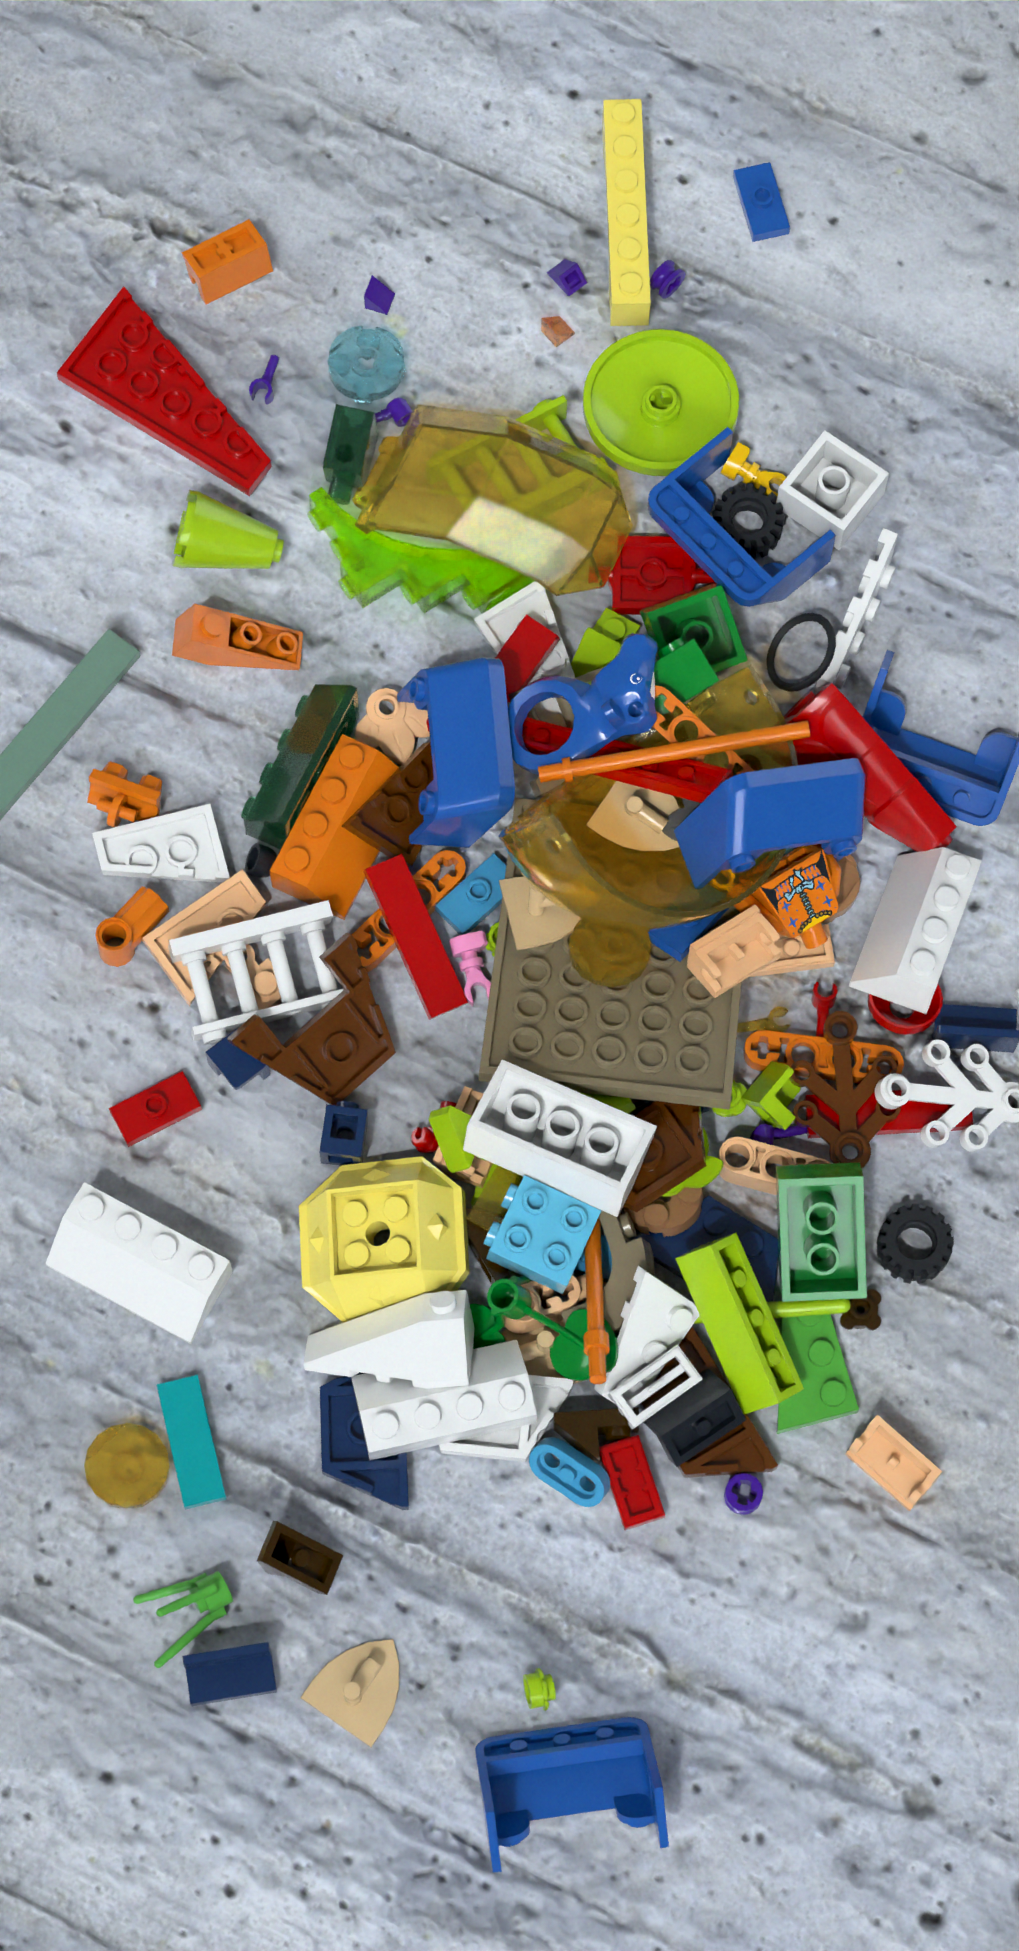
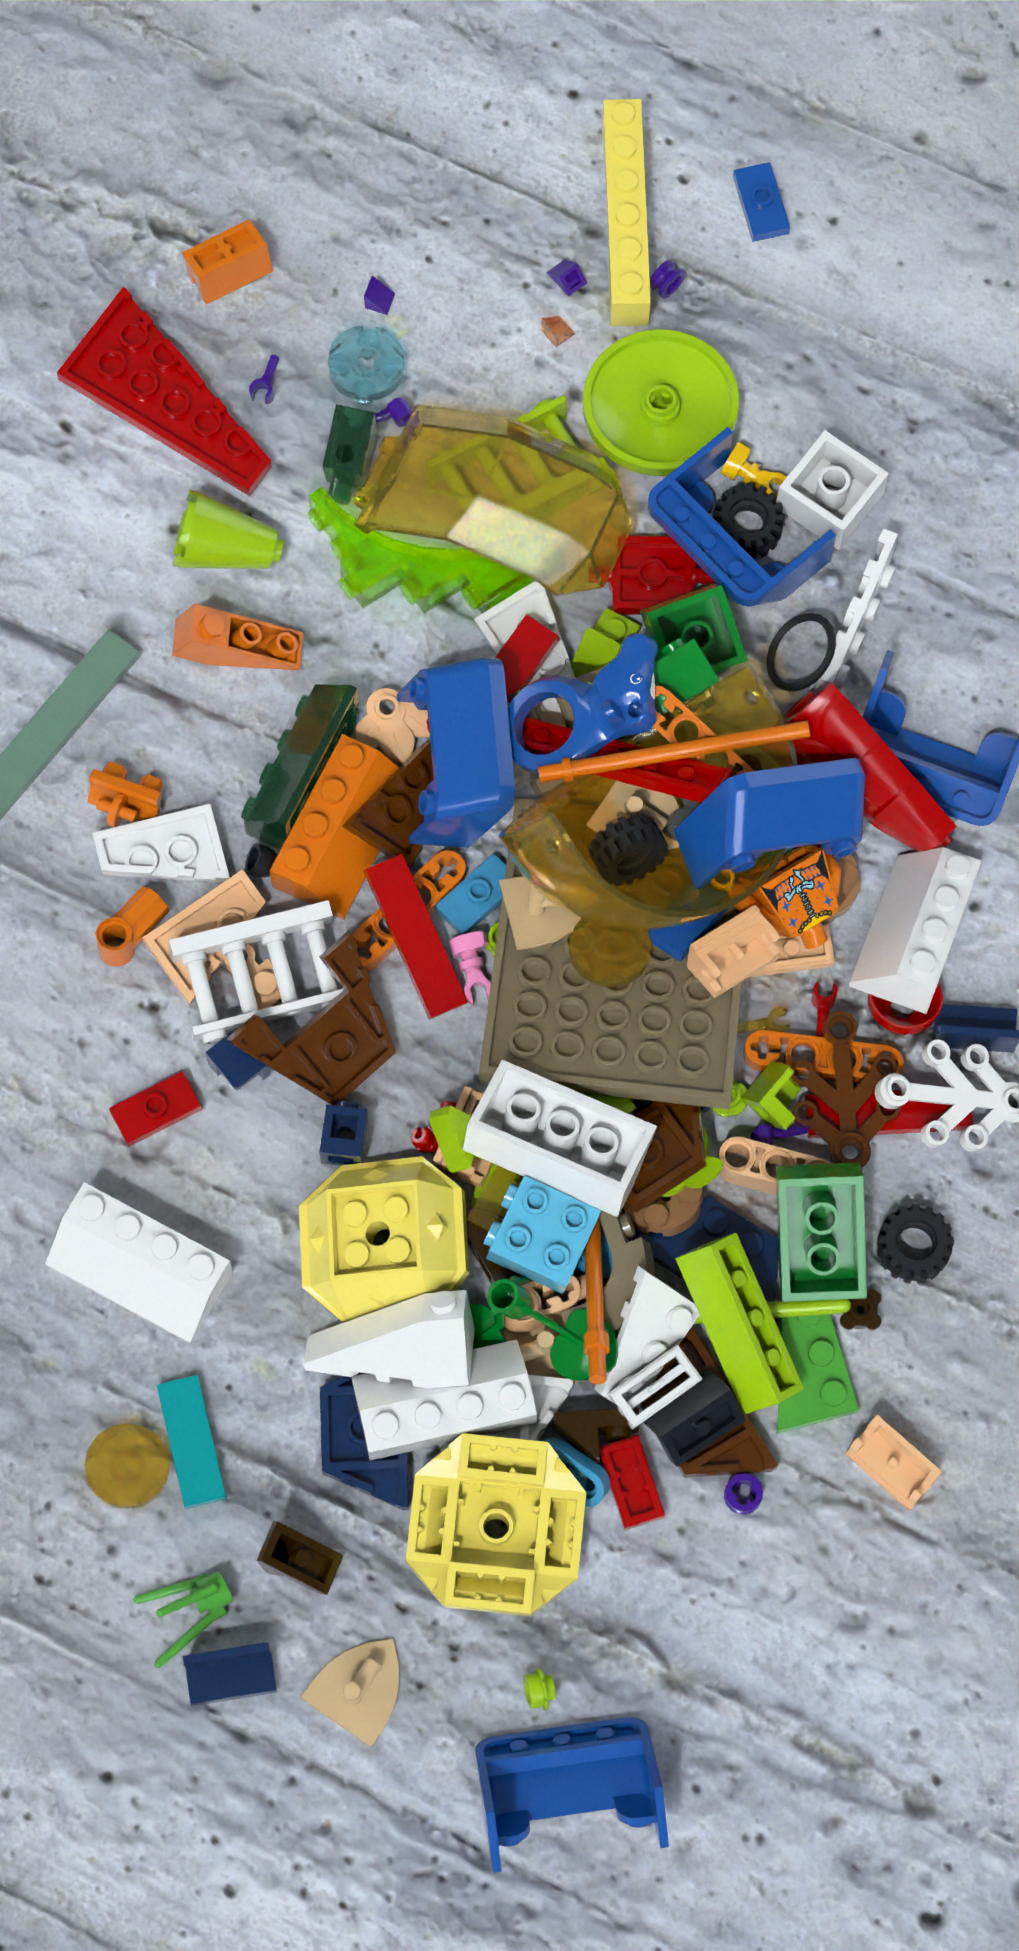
none -> light yellow piece [406,1433,586,1616]
none -> black tyre [588,813,669,886]

